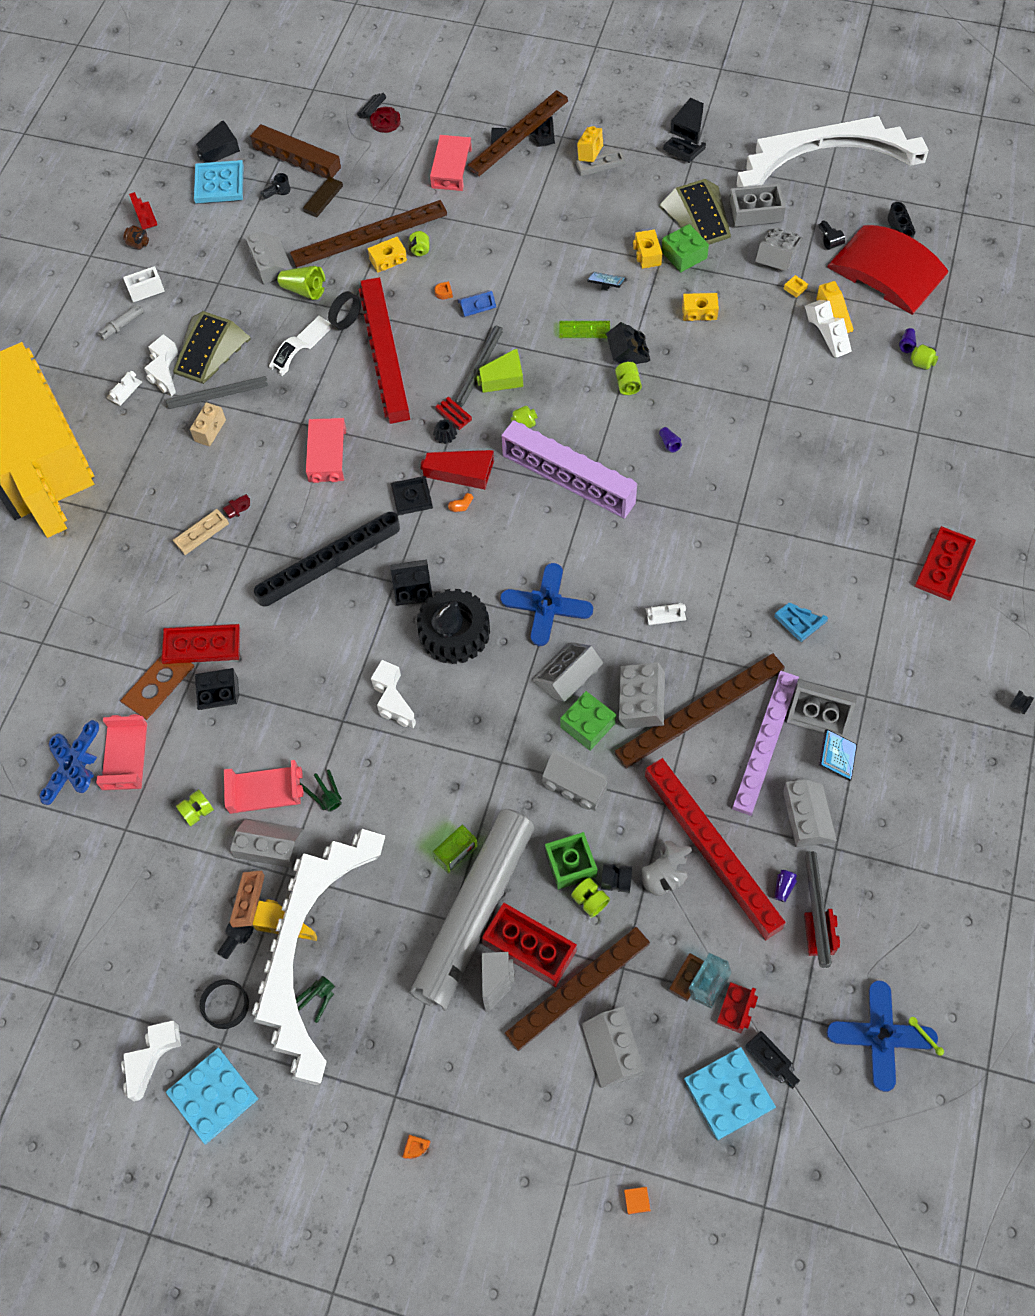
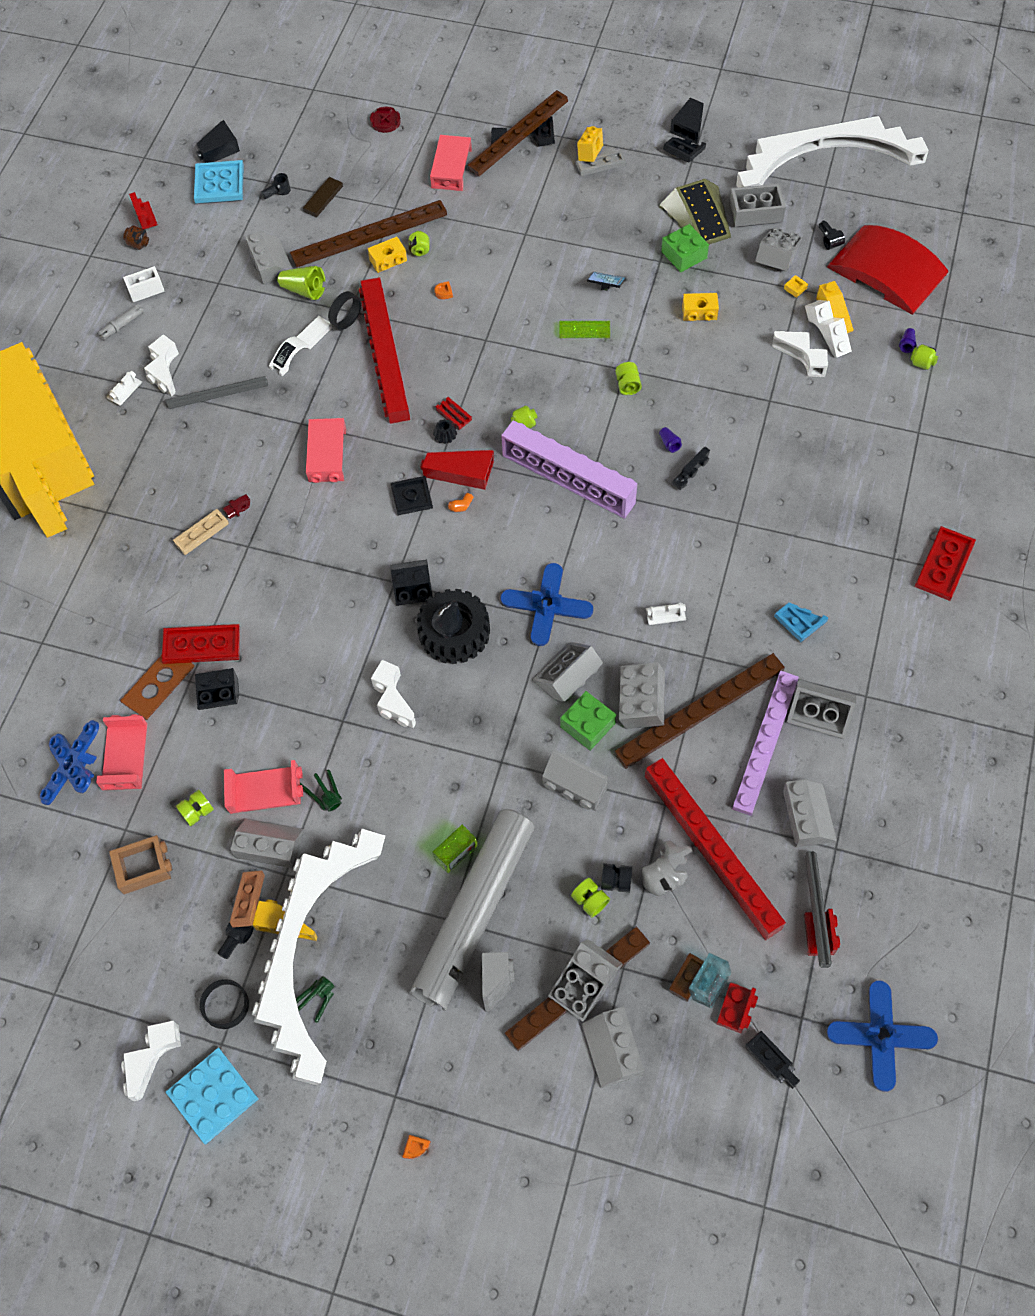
wedge [173,311,251,384] -> none
tan brick [190,402,226,447] -> none
reddish brown brick [250,124,341,179] -> none
black beam [254,512,400,607] -> none
black tile [357,93,386,118] -> none
dark grey axle [455,325,503,407] -> none
blue panel [457,290,497,317] -> none
lime slope [477,349,523,393] -> none
red brick [482,903,577,987] -> none
bright green brick [545,832,598,890] -> none
black slope [606,322,650,364] -> none
orange tile [624,1187,651,1215] -> none
yellow brick [633,229,662,269] -> none
medium azure plate [684,1047,776,1141] -> none
dark purple cone [774,870,797,902] -> none
piece [819,729,857,781] -> none
black beam [887,202,915,239] -> none
lime hinge [908,1017,944,1056] -> none
black wheel [1010,690,1034,714] -> none
none -> medium nougat window [109,835,173,894]
none -> light grey slope [548,939,623,1021]
none -> black hinge [672,446,710,490]
none -> white arch [772,331,828,377]

